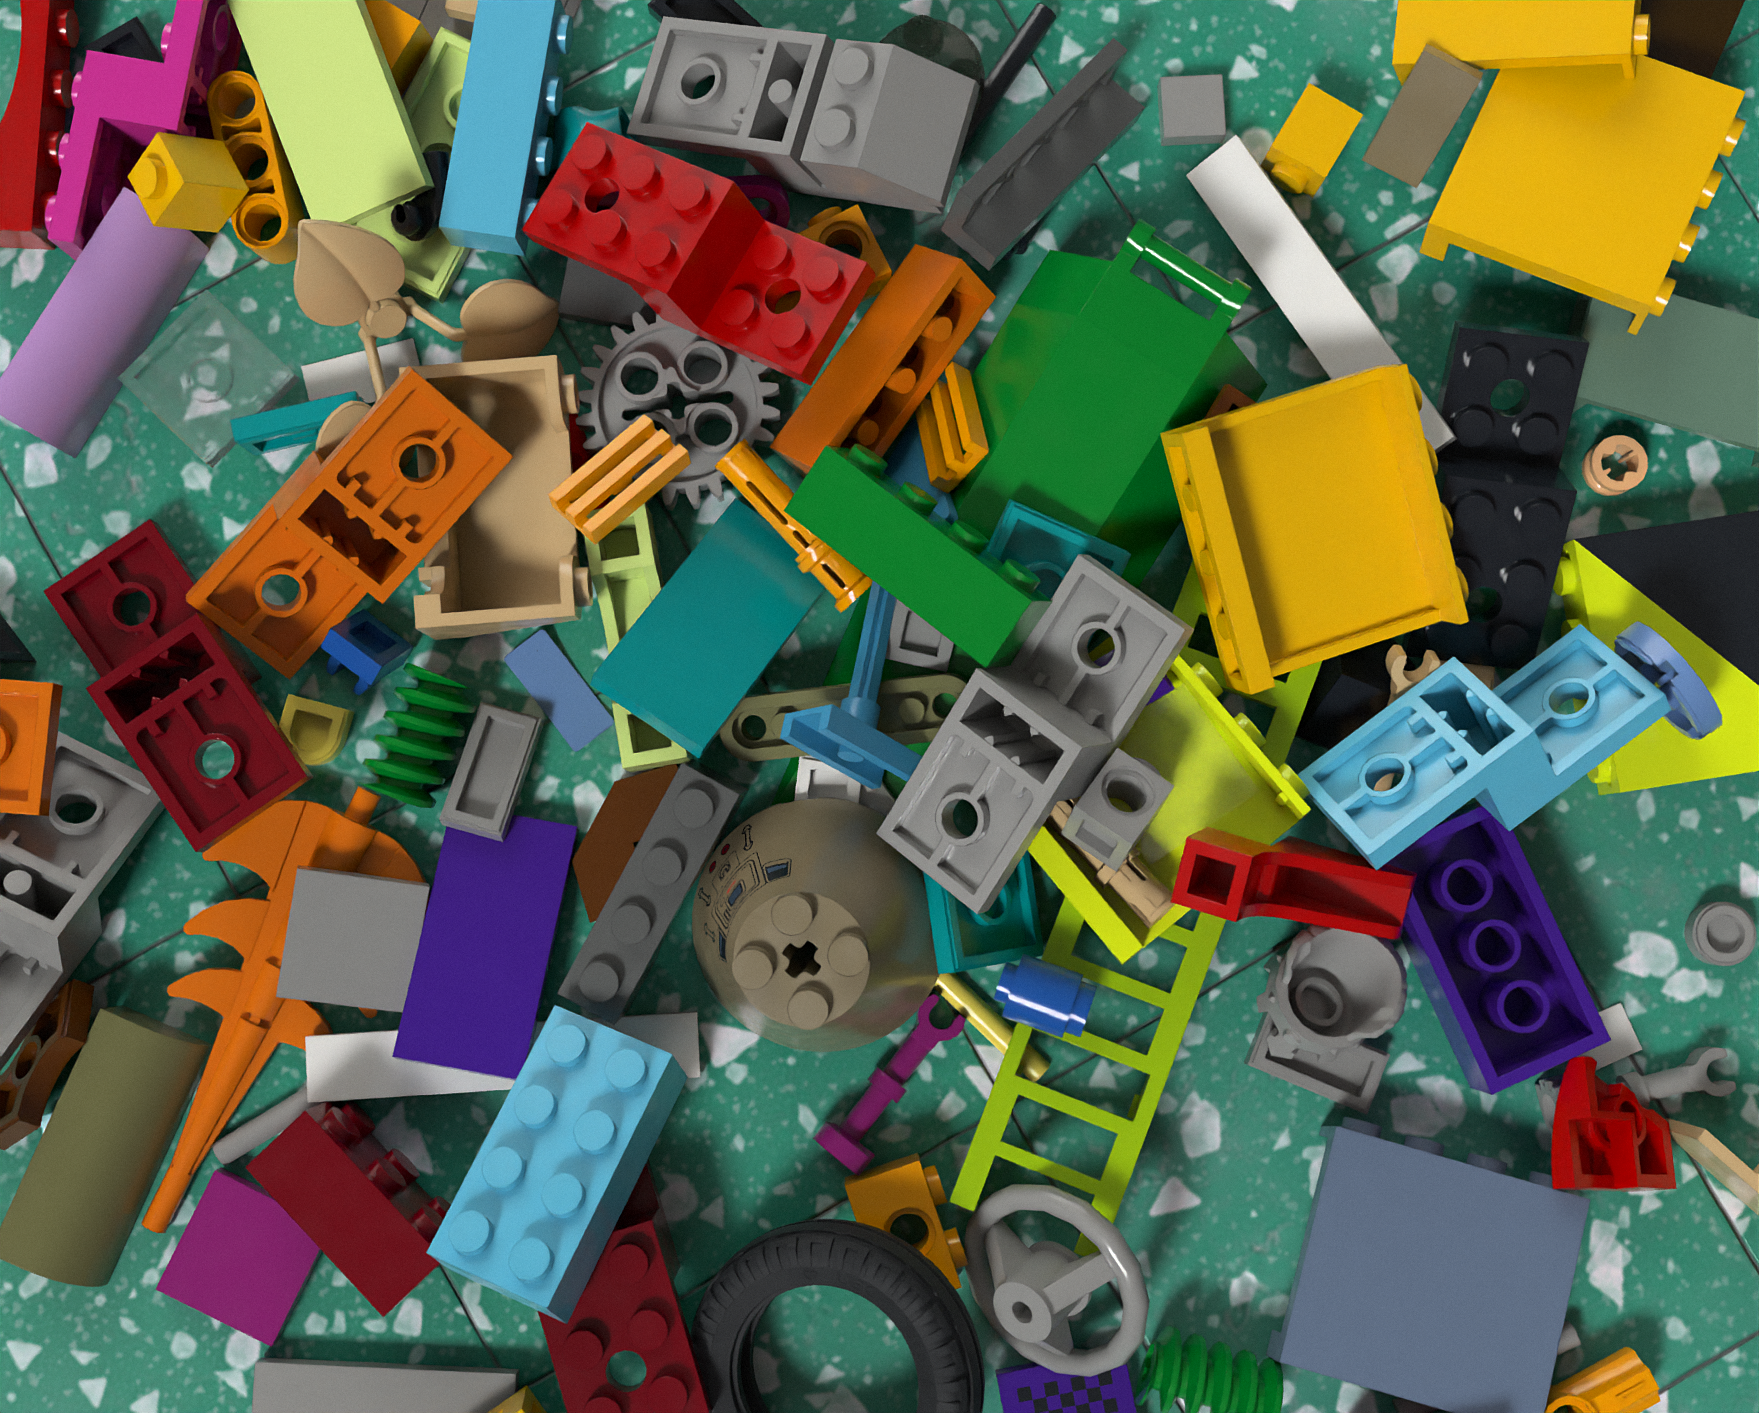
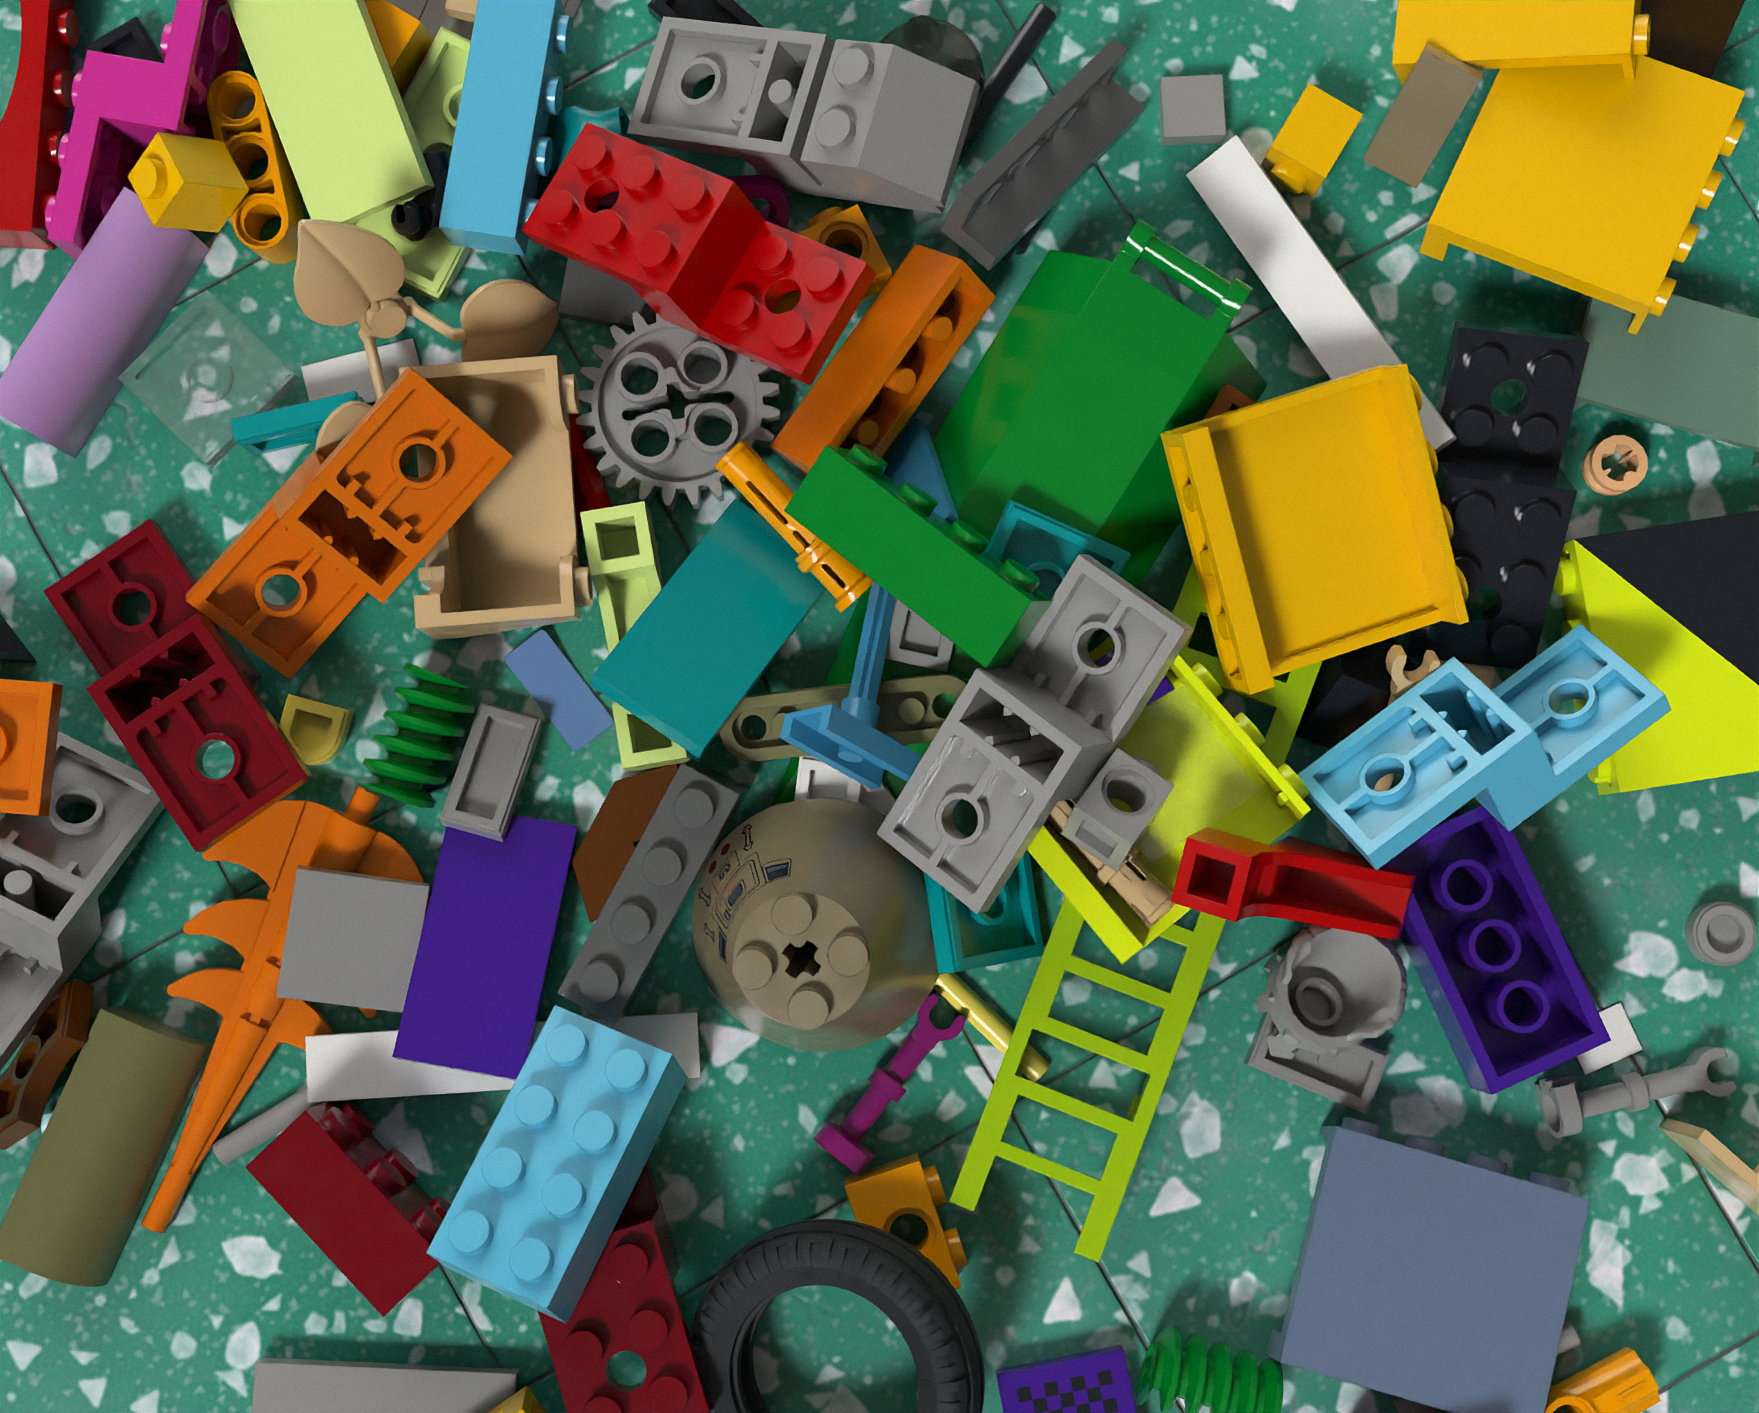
magenta tile [155,1167,322,1347] -> none
blue tile [320,609,413,695] -> none
light orange tile [548,414,691,545] -> none
light orange tile [915,361,989,493] -> none
light grey piece [964,1184,1150,1377] -> none
blue brick [994,953,1097,1038] -> none
red slope [1551,1056,1677,1192] -> none
medium blue tile [1614,621,1722,740] -> none

